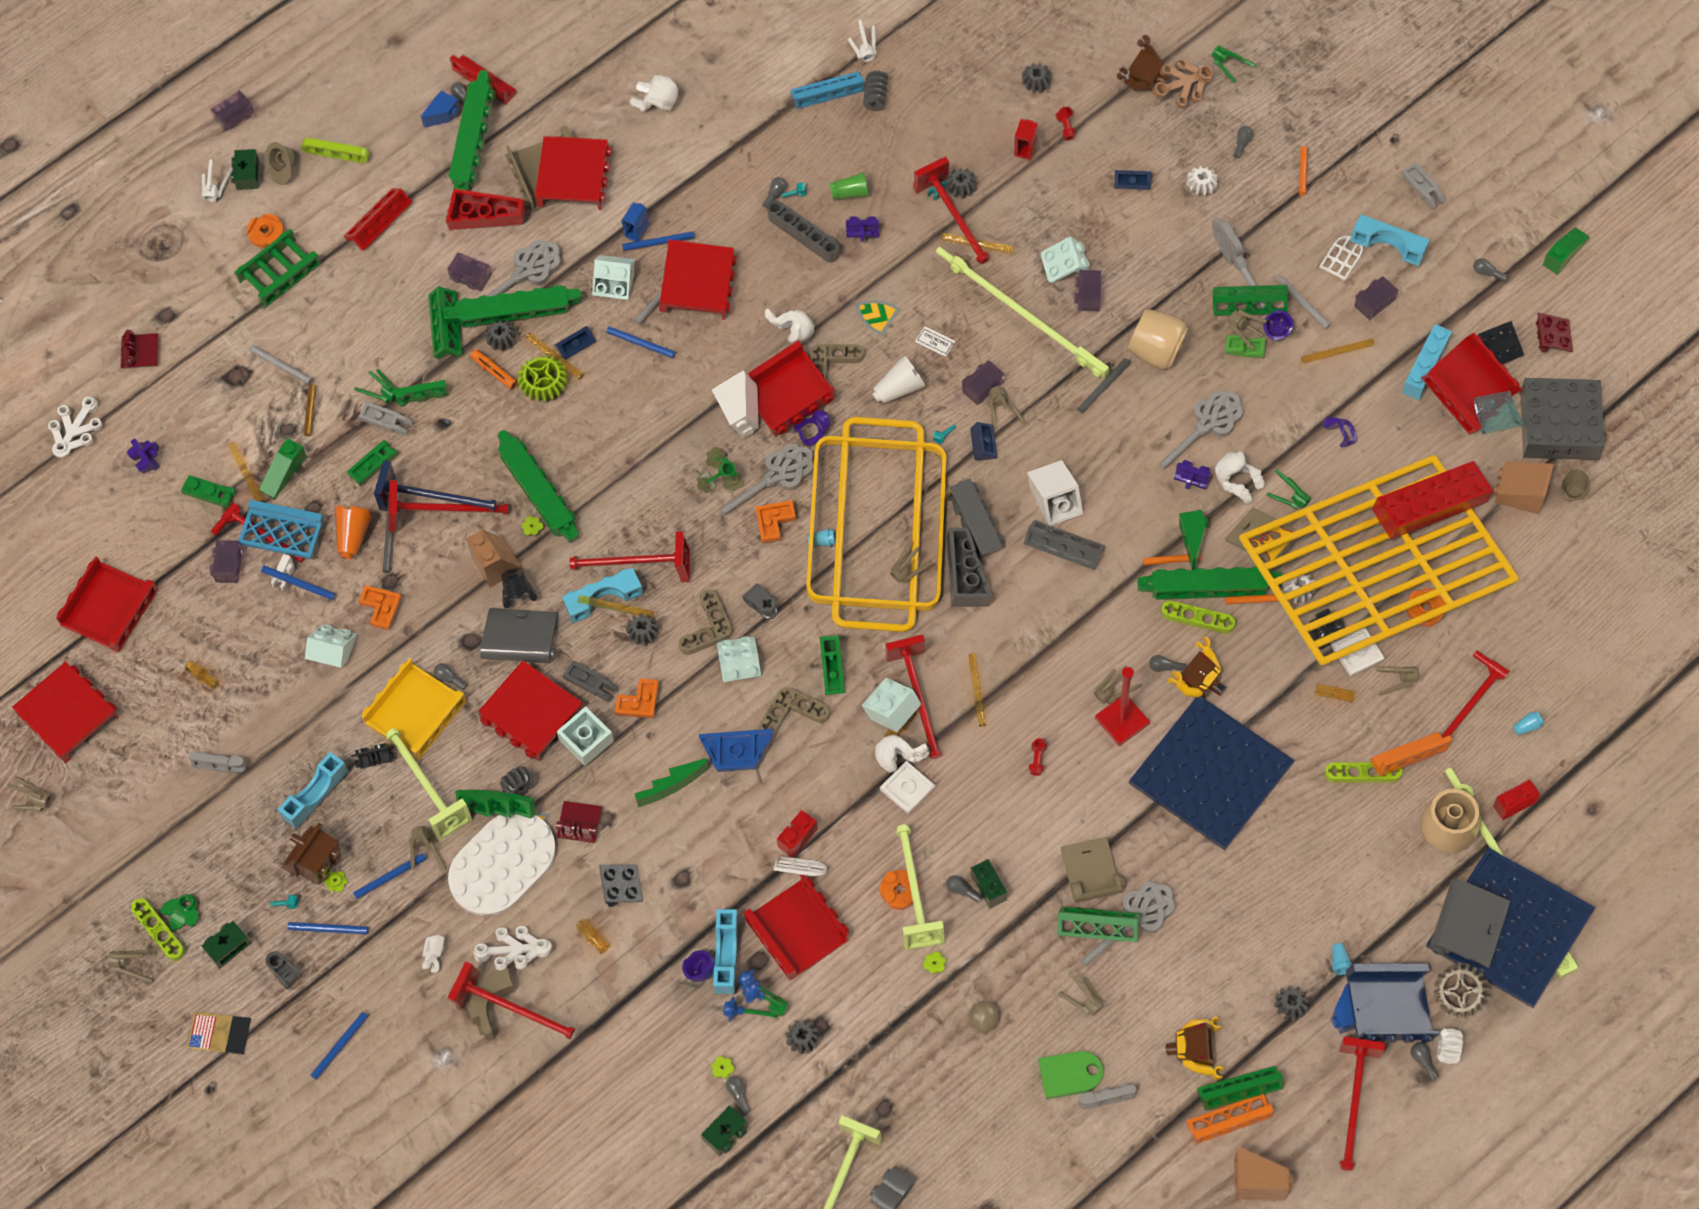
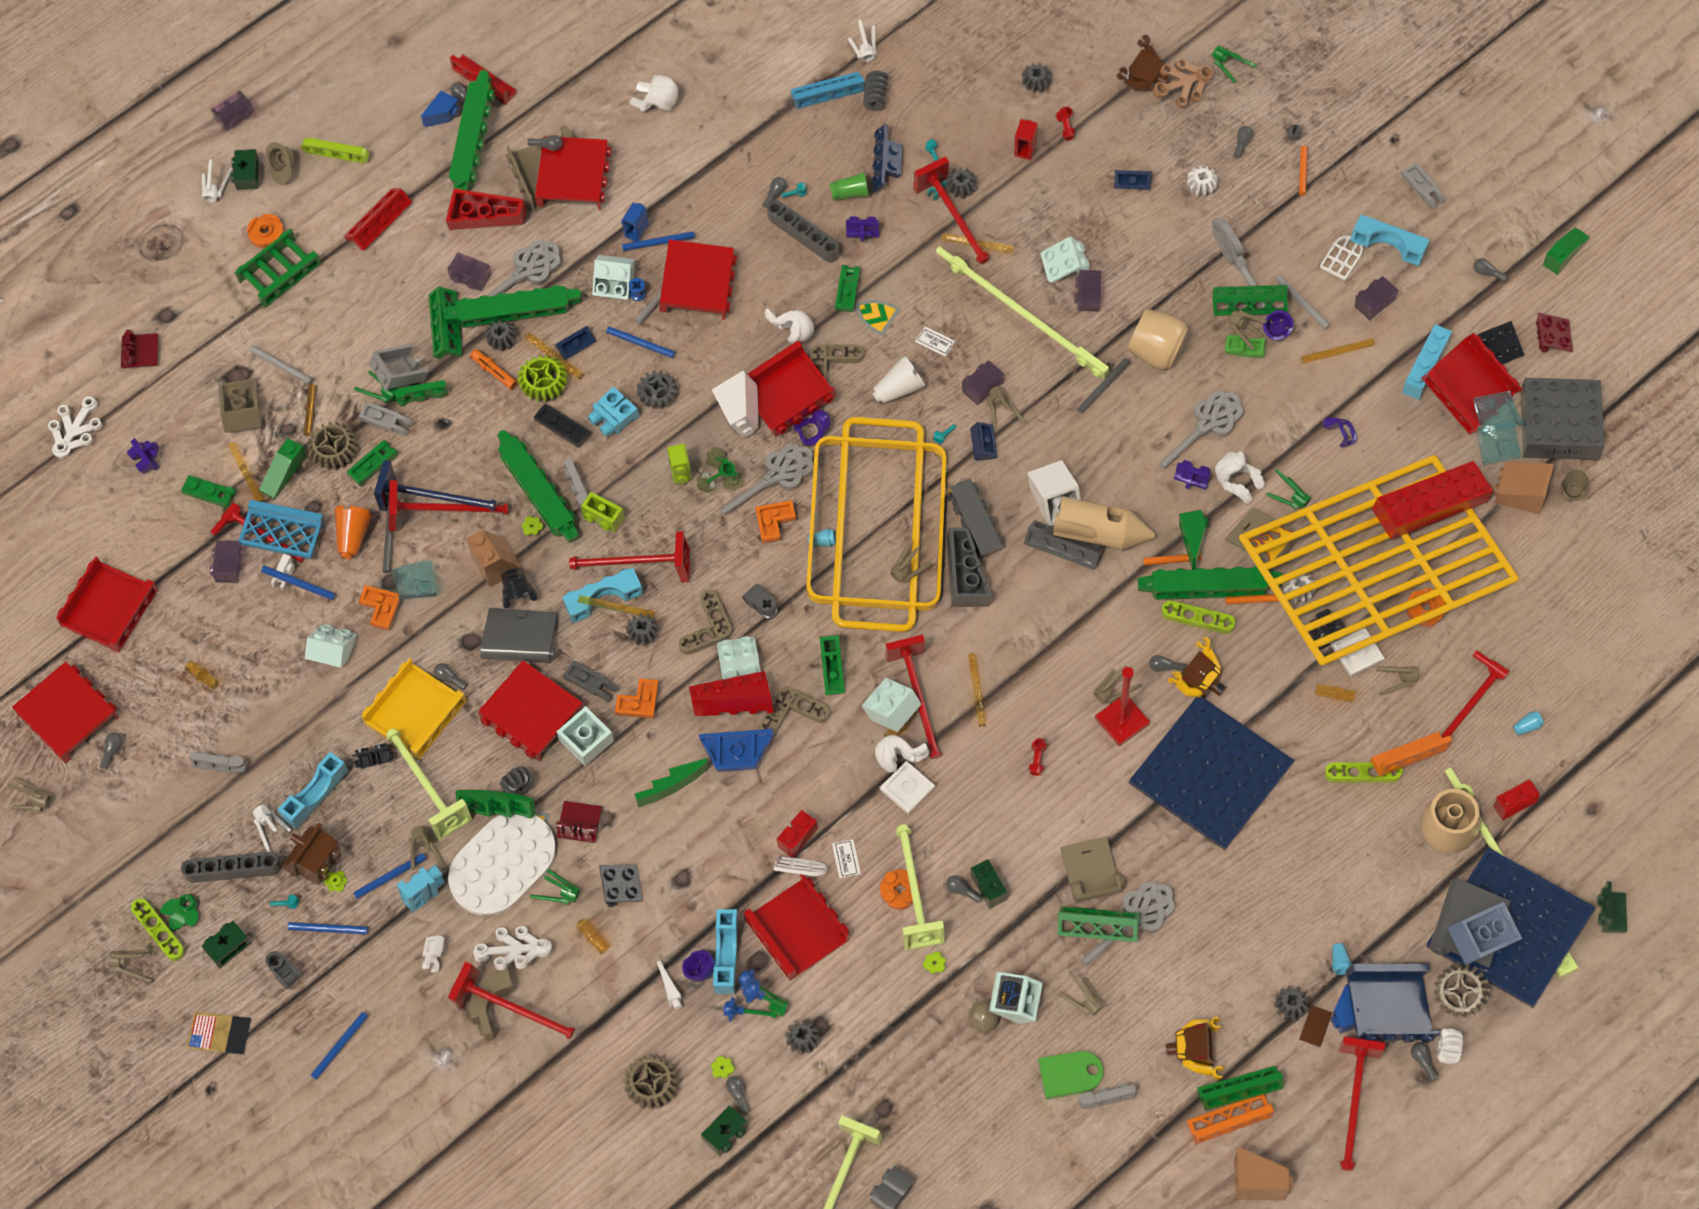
none -> dark grey piece [99,732,123,769]
none -> dark grey beam [181,852,281,883]
none -> dark tan slope [219,378,262,433]
none -> white plant [253,805,291,852]
none -> dark tan gear [307,421,358,470]
none -> light grey window [369,344,429,391]
none -> clear light blue plate [392,561,437,600]
none -> medium azure hips [397,865,445,913]
none -> dark grey piece [528,135,562,151]
none -> green plant [529,869,580,905]
none -> black plate [534,404,590,448]
none -> light grey hinge [563,459,587,511]
none -> lime brick [581,492,625,533]
none -> medium azure hips [588,386,640,437]
none -> dark tan gear [623,1054,679,1110]
none -> blue bush [628,278,646,301]
none -> dark grey gear [637,370,677,409]
none -> white piece [657,960,683,1010]
none -> lime brick [667,444,692,484]
none -> red wedge [689,671,774,716]
none -> white sticker [832,839,861,878]
none -> green plate [835,265,861,312]
none -> dark blue bracket [871,124,902,192]
none -> teal hand [925,139,939,161]
none -> light aqua slope [989,972,1042,1024]
none -> tan piece [1053,496,1155,551]
none -> dark grey hinge [1287,124,1302,140]
none -> reddish brown sticker [1299,1005,1332,1047]
none -> sand blue slope [1448,902,1522,965]
none -> clear light blue plate [1477,420,1522,466]
none -> clear green bracket [1597,881,1627,933]

